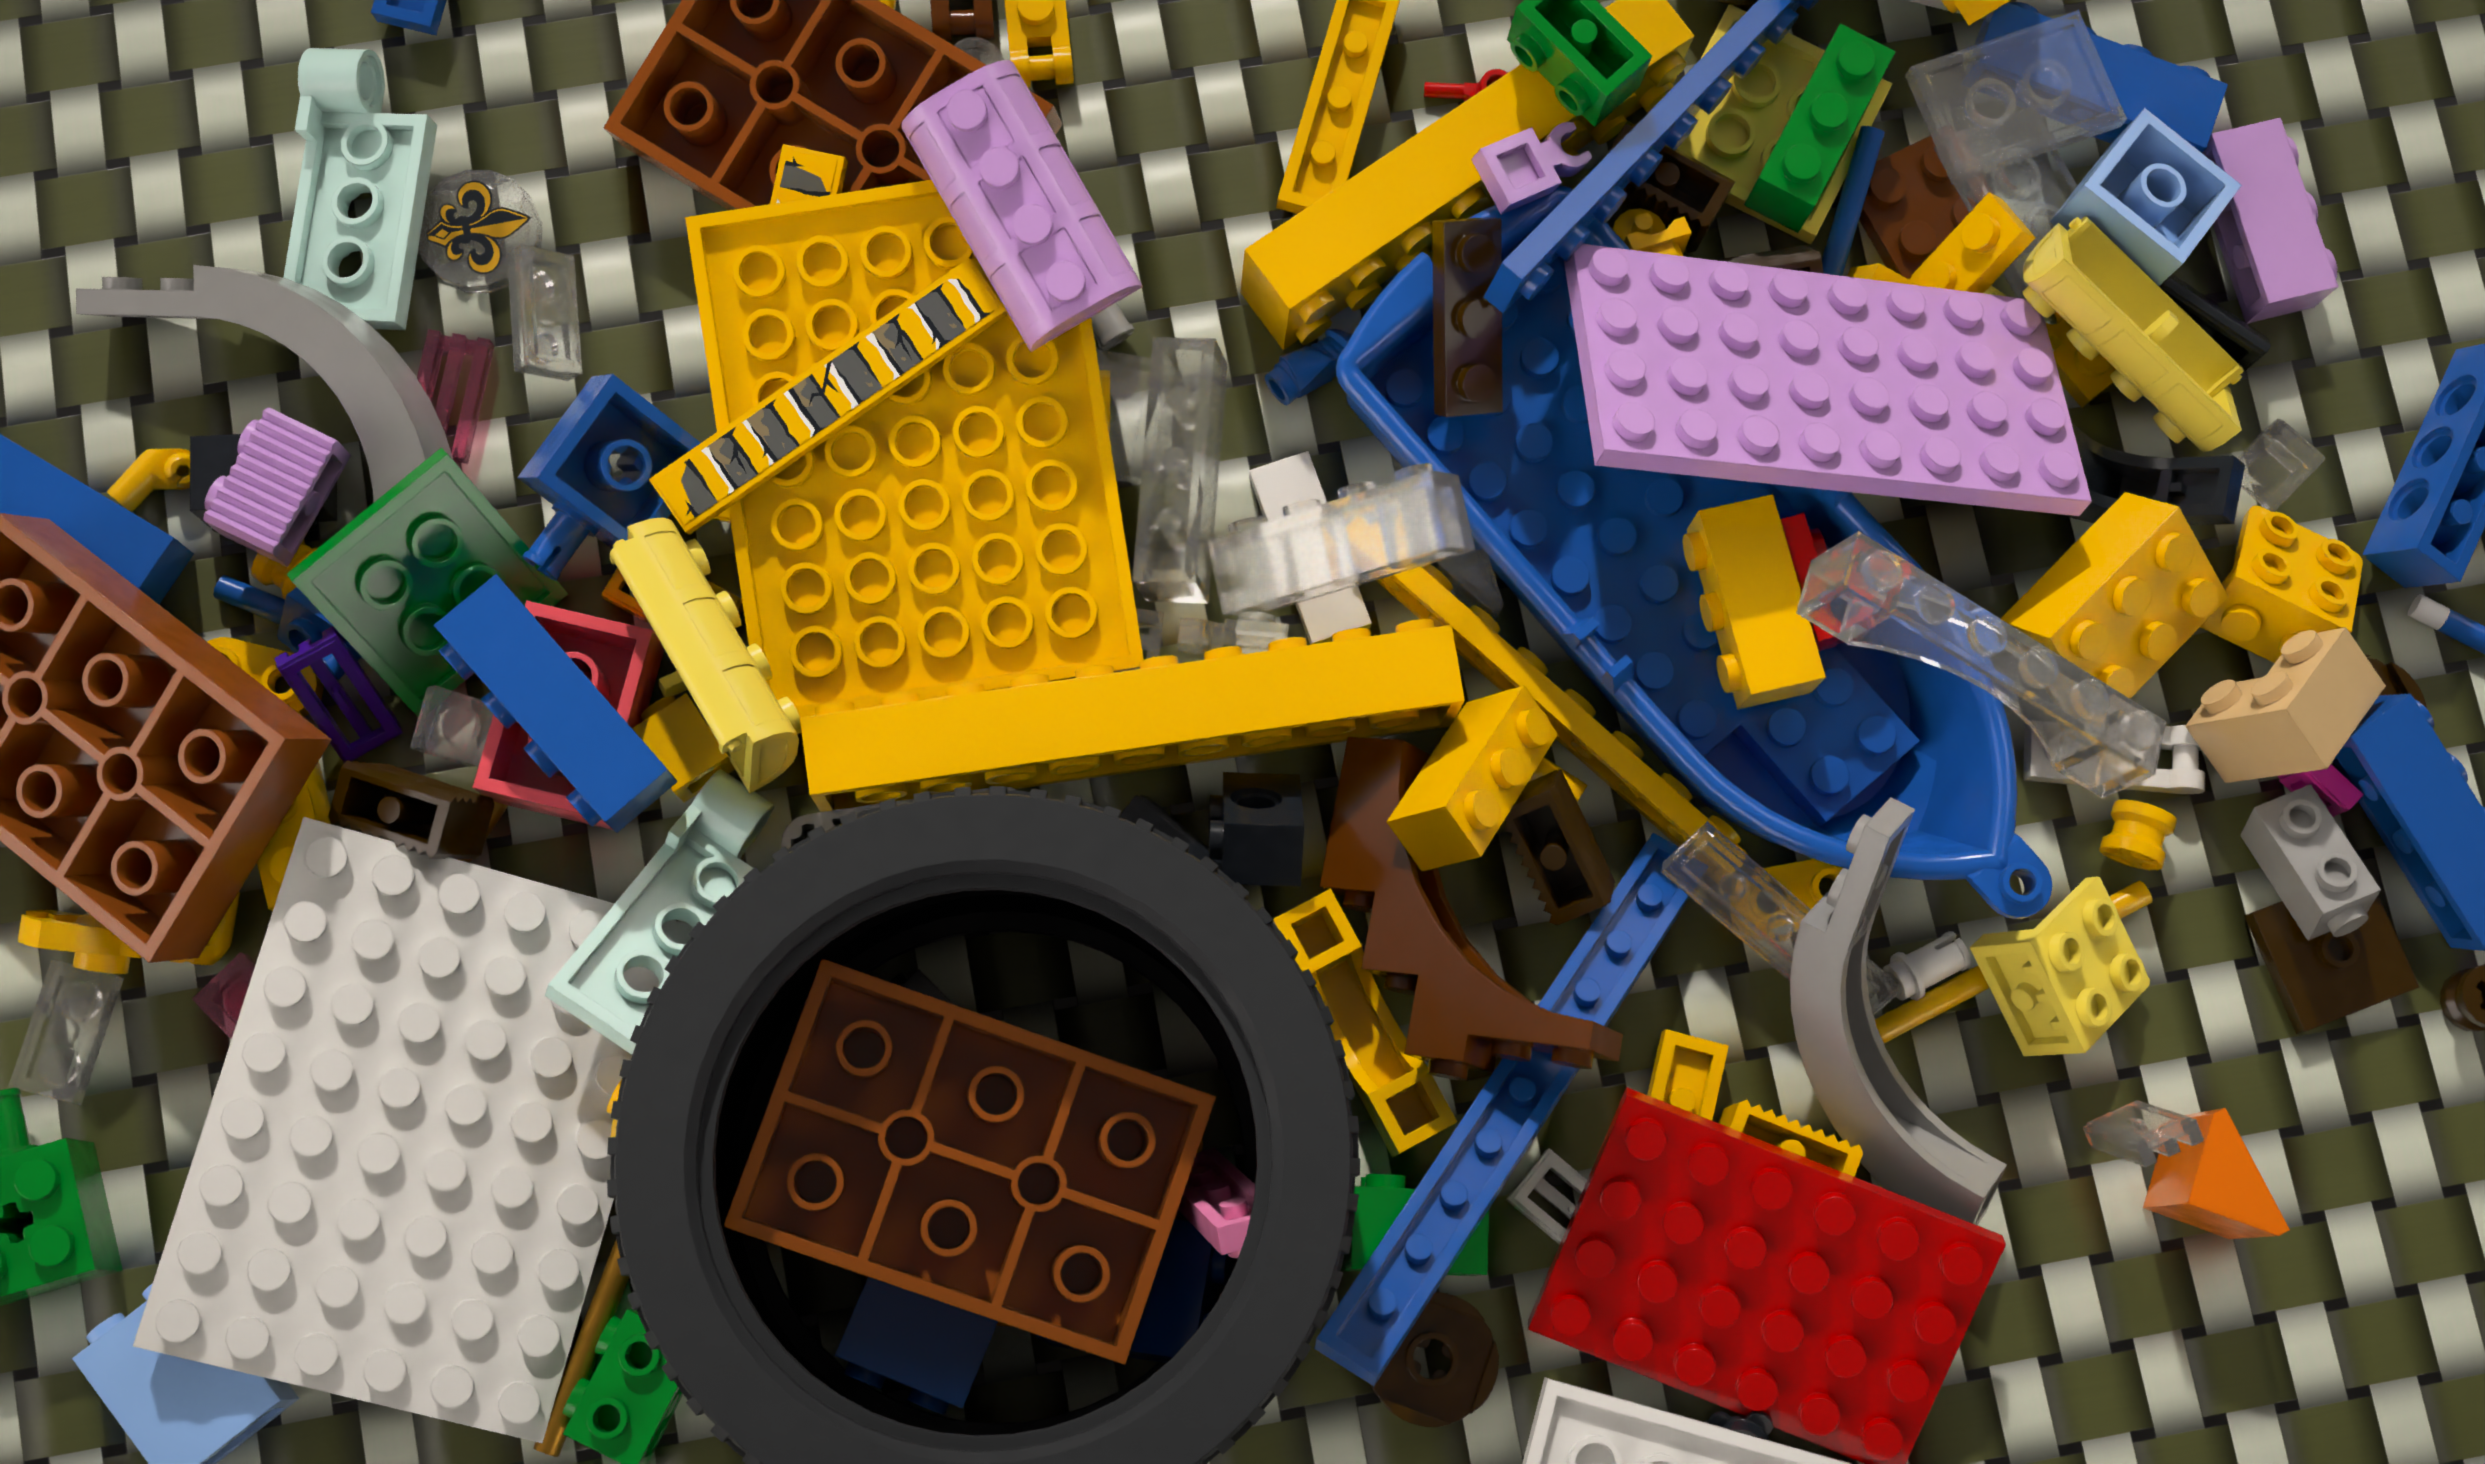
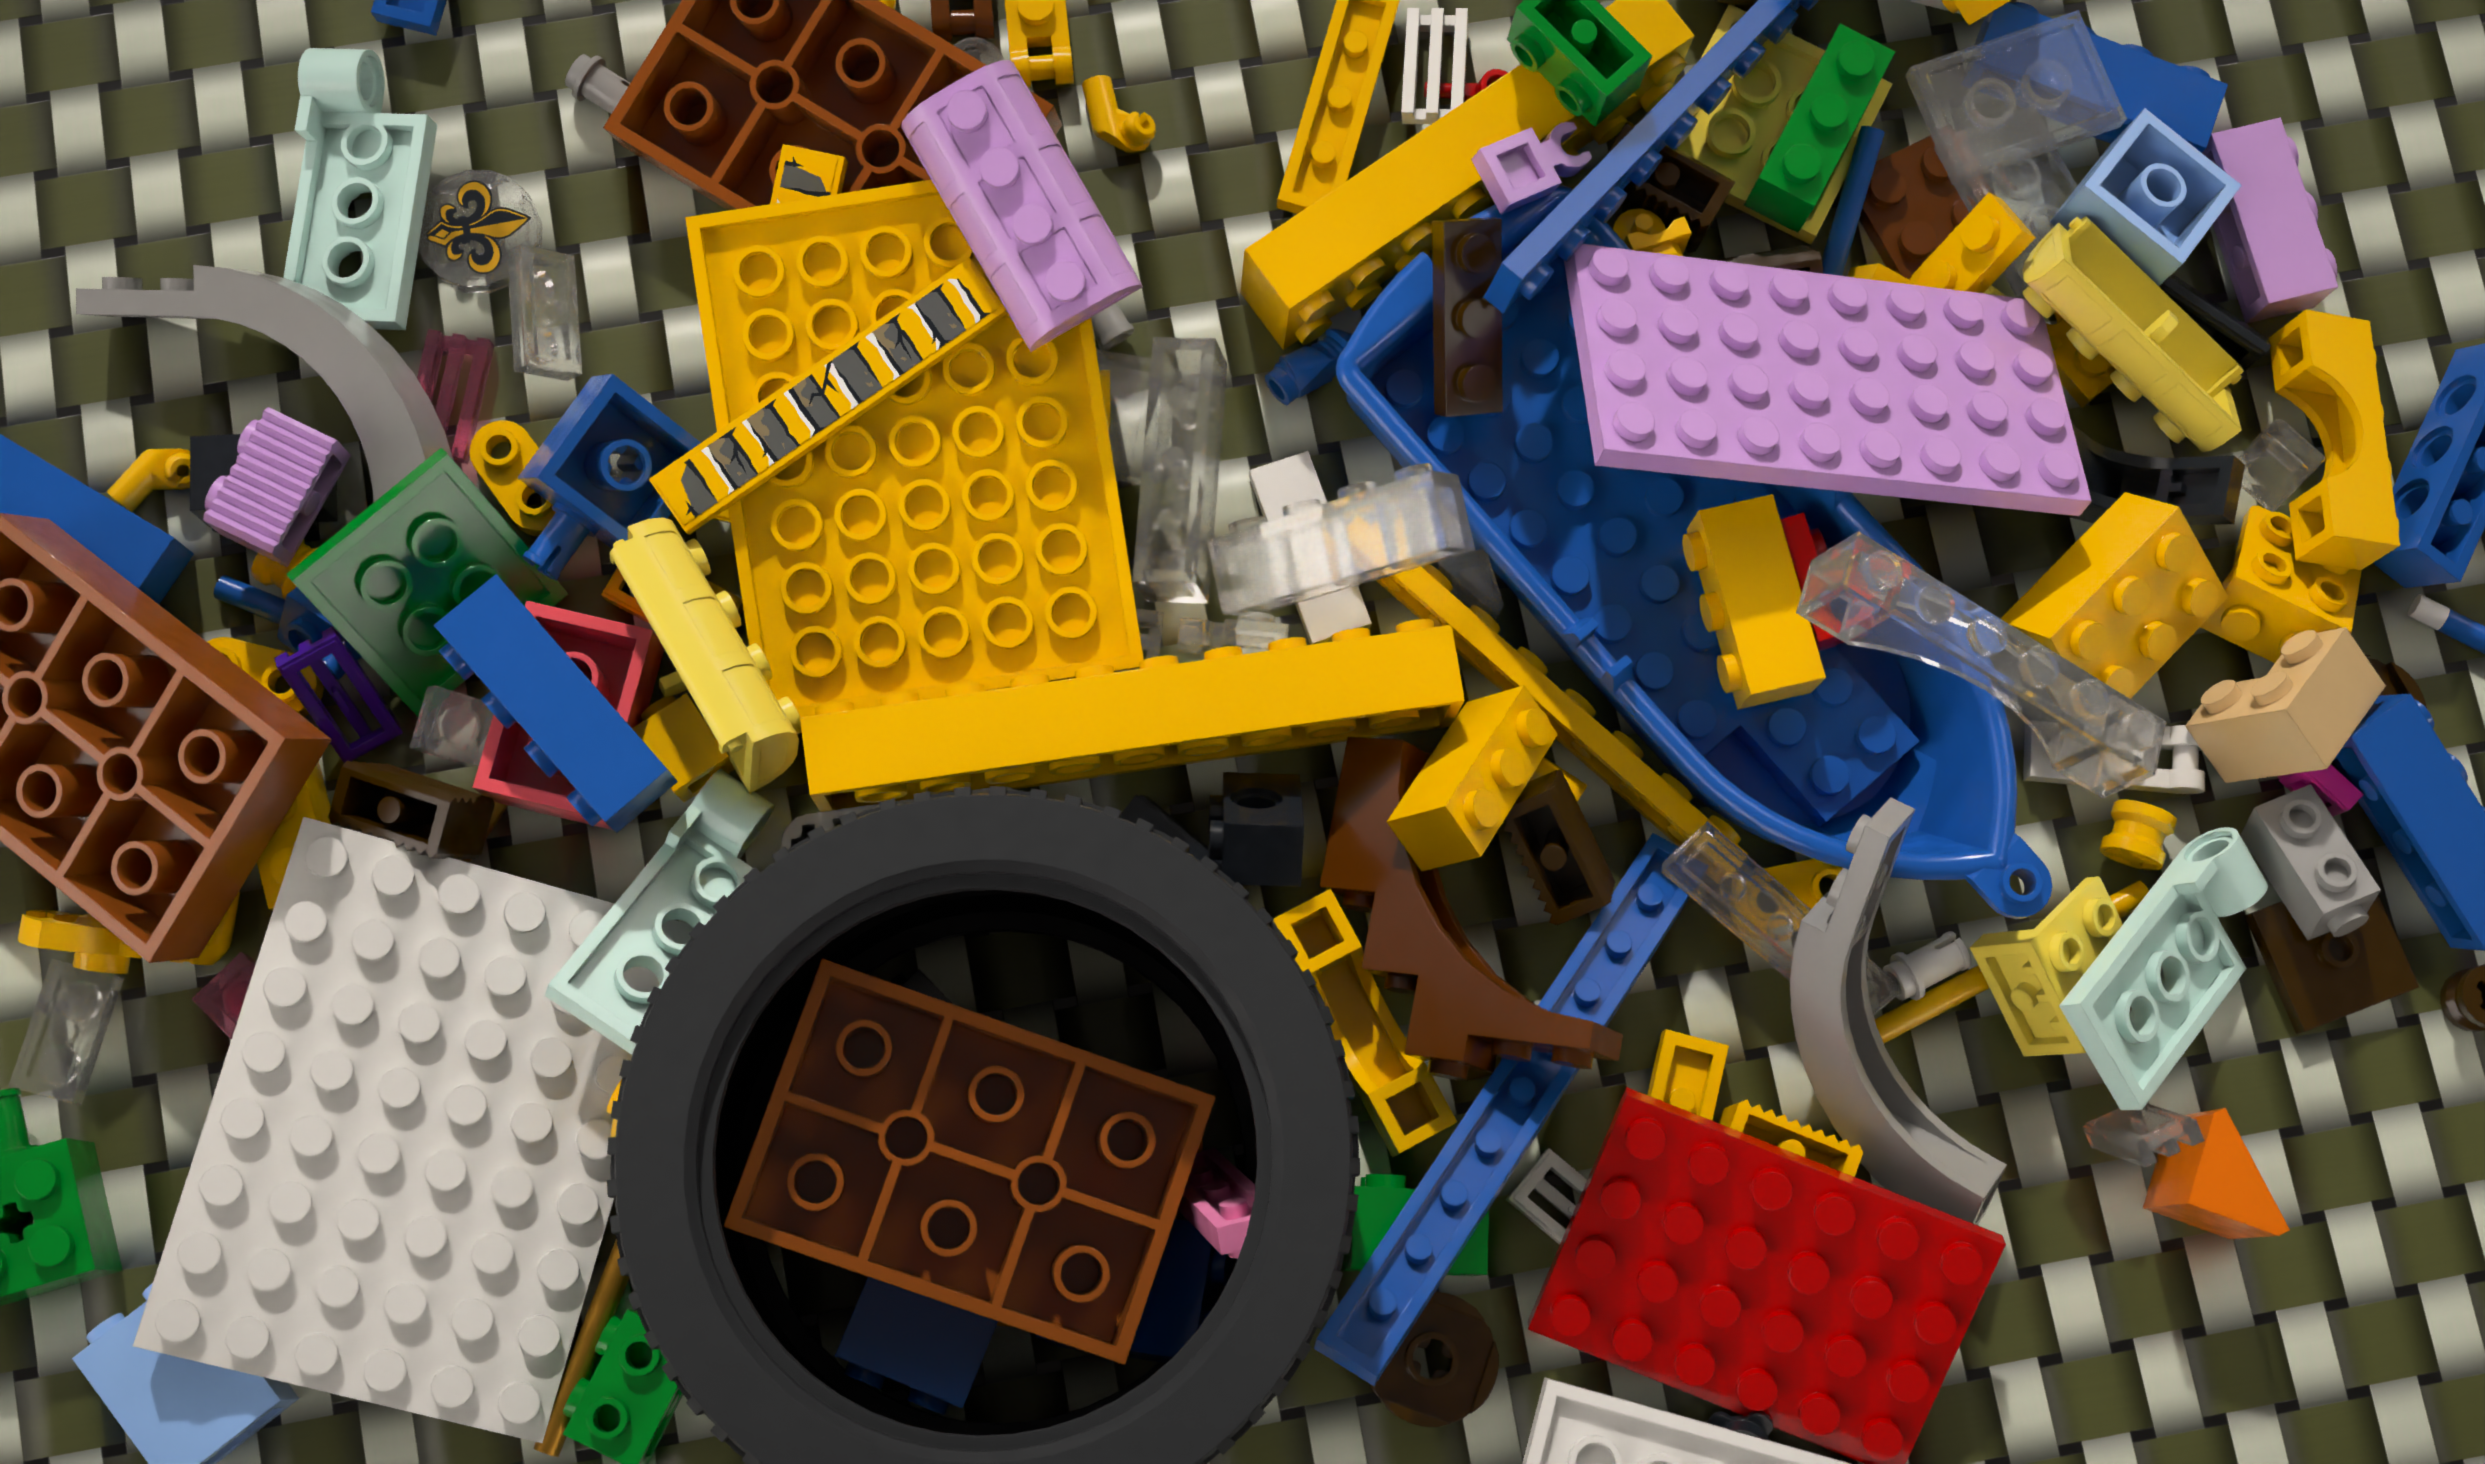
none -> yellow plate [470,420,556,537]
none -> light grey pin [565,54,630,114]
none -> yellow arm [1082,75,1156,153]
none -> white tile [1401,8,1468,124]
none -> light aqua hinge [2059,827,2268,1110]
none -> yellow arch [2269,309,2400,571]

